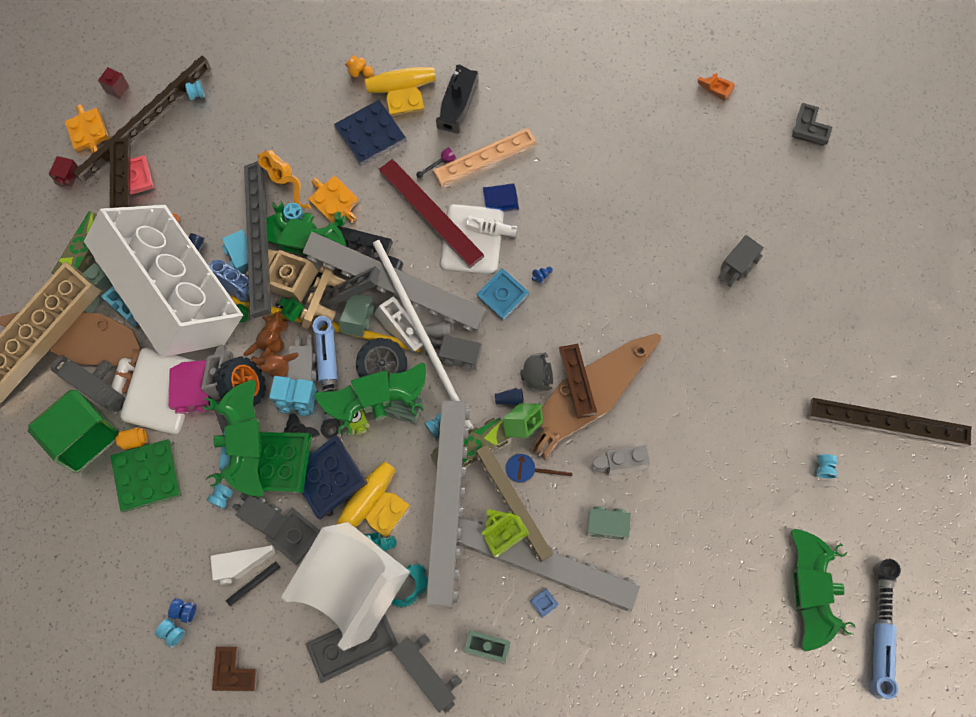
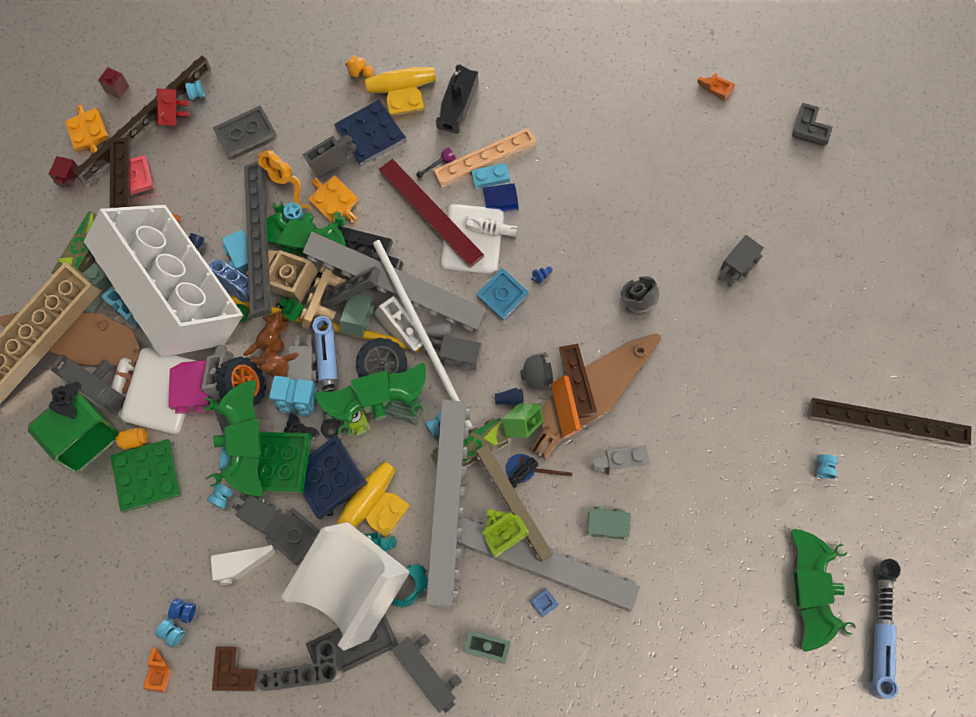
black bar [226,561,280,607] -> none
none -> black animal [49,381,82,419]
none -> orange slope [143,647,171,693]
none -> red hinge [156,88,190,126]
none -> dark grey plate [213,105,277,158]
none -> dark grey beam [256,640,343,691]
none -> dark grey hinge [303,135,357,178]
none -> medium azure plate [471,163,510,189]
none -> black axle [508,457,538,489]
none -> orange tile [551,376,581,438]
none -> dark grey cylinder [620,276,659,313]

